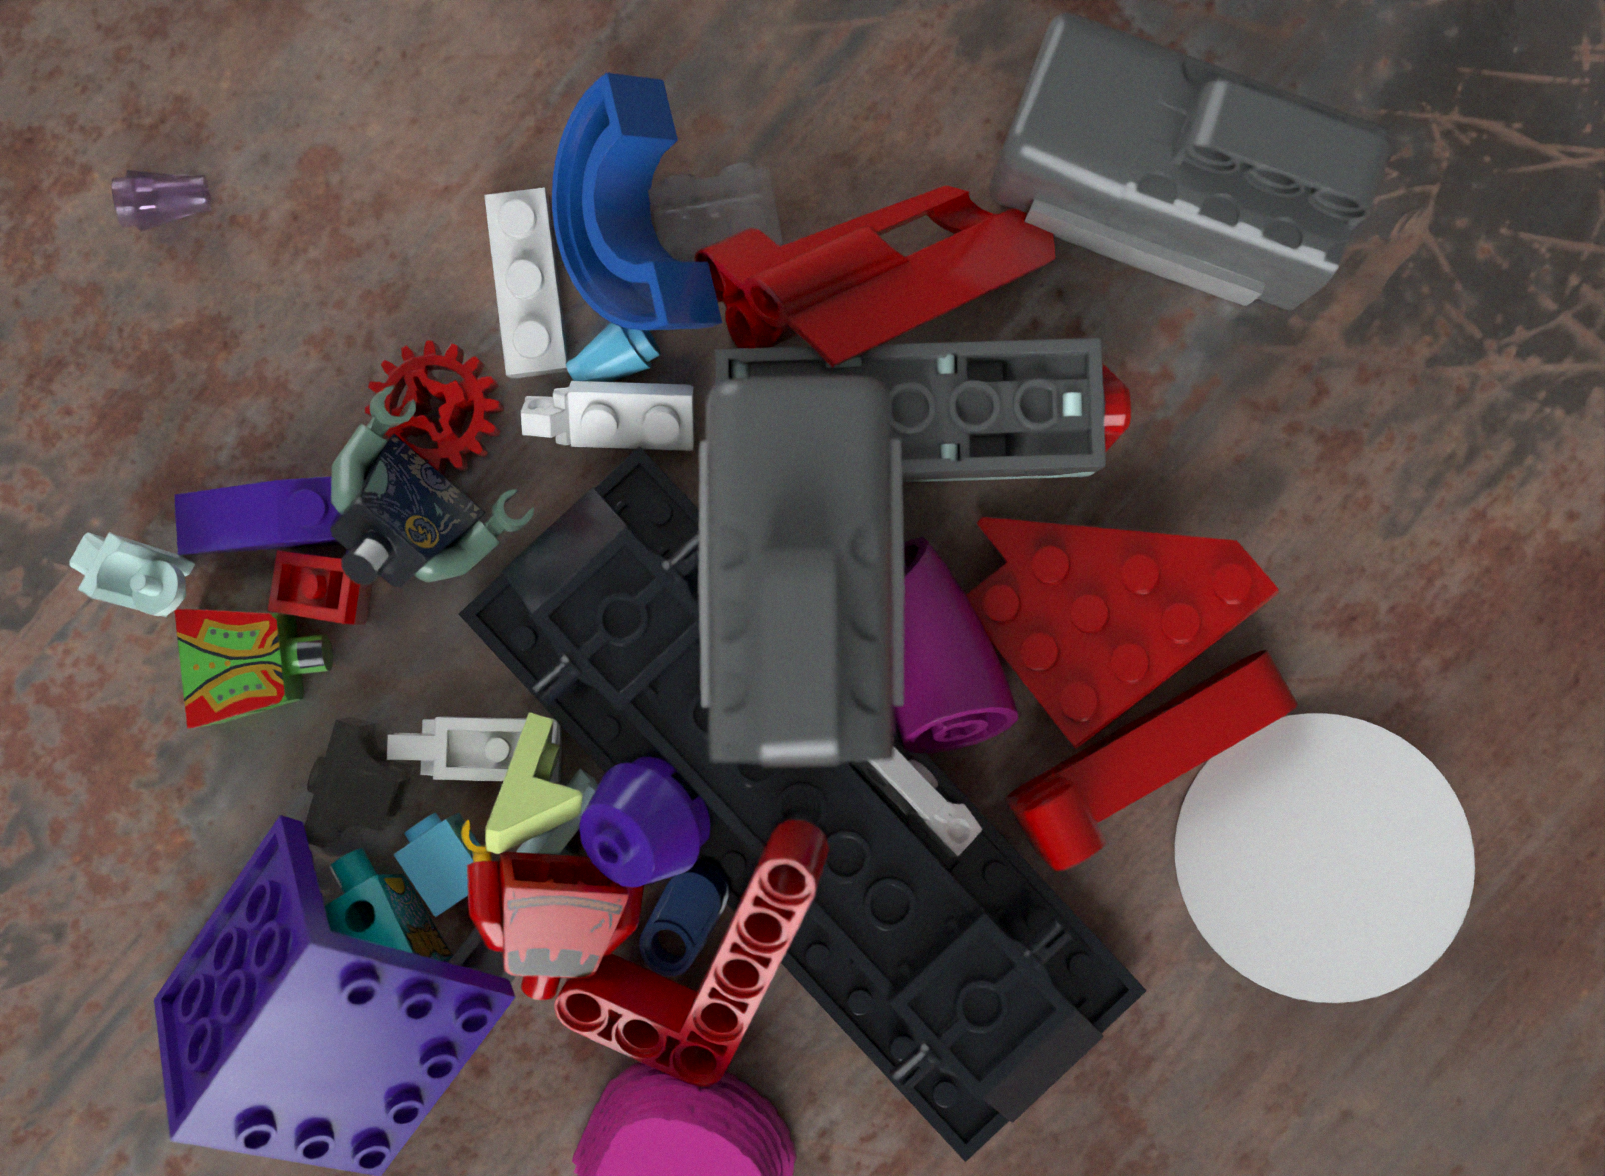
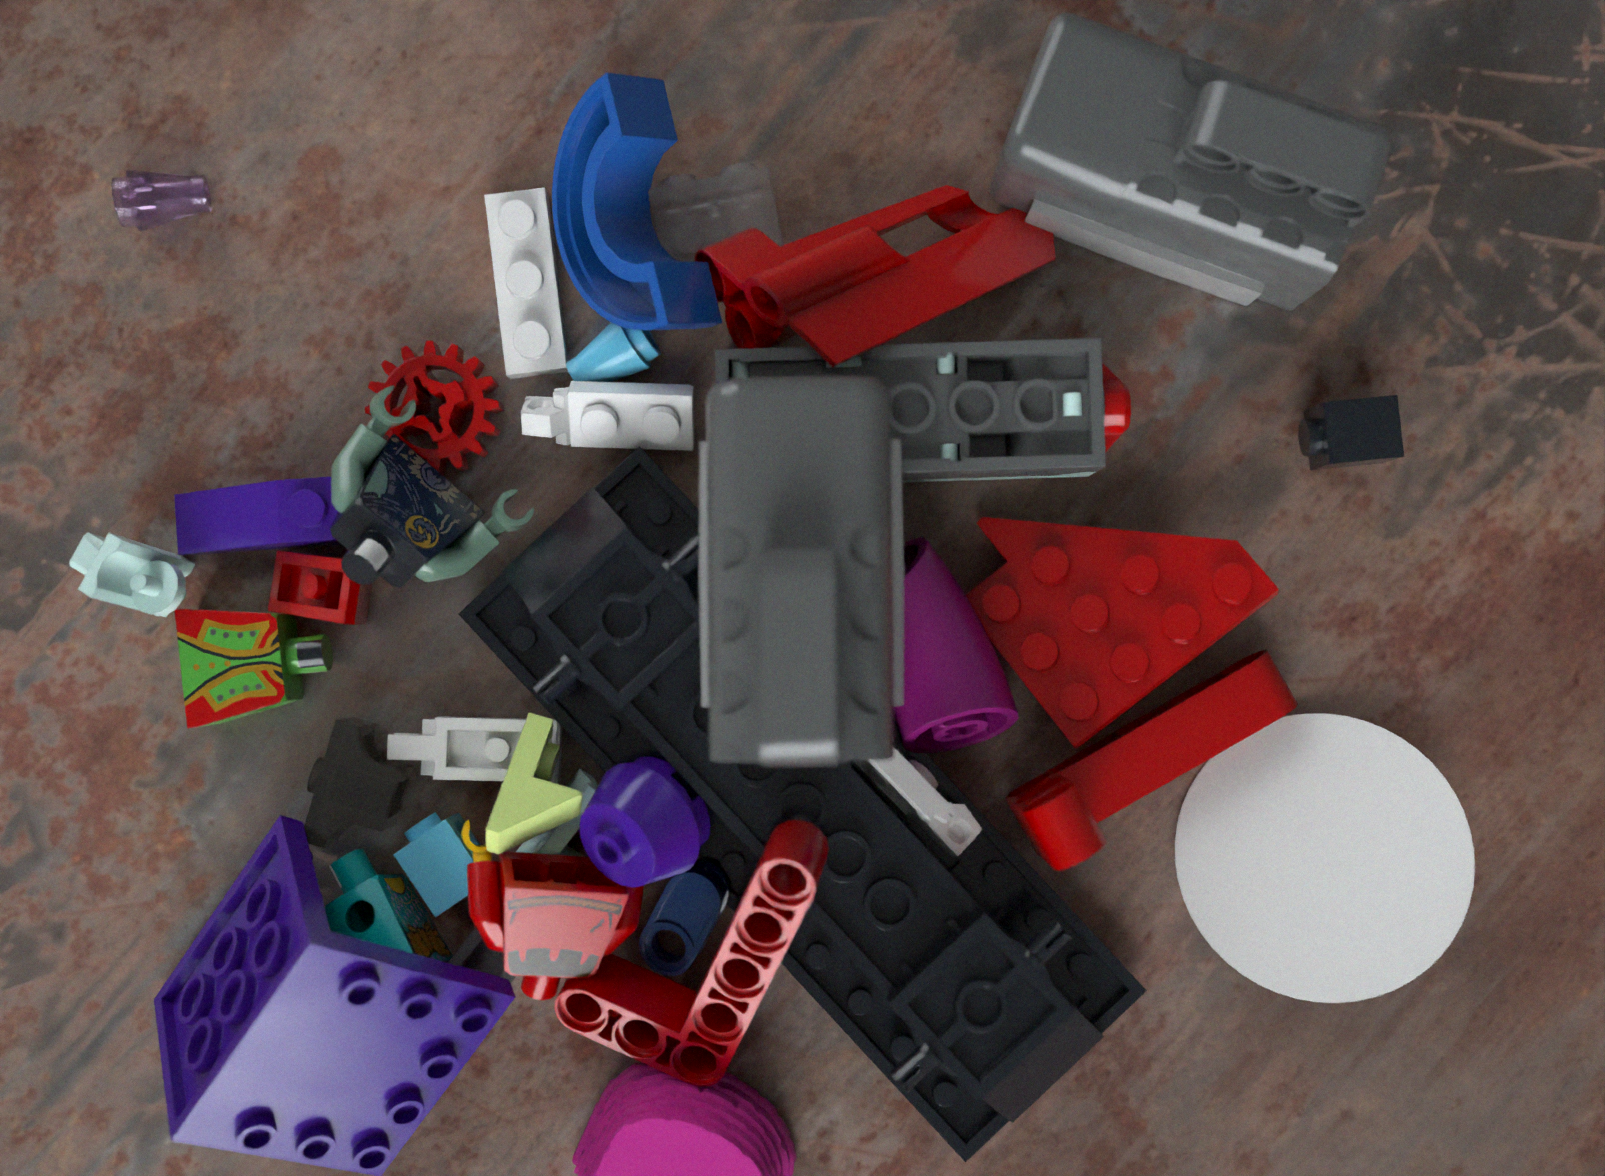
none -> black brick [1298,395,1404,471]

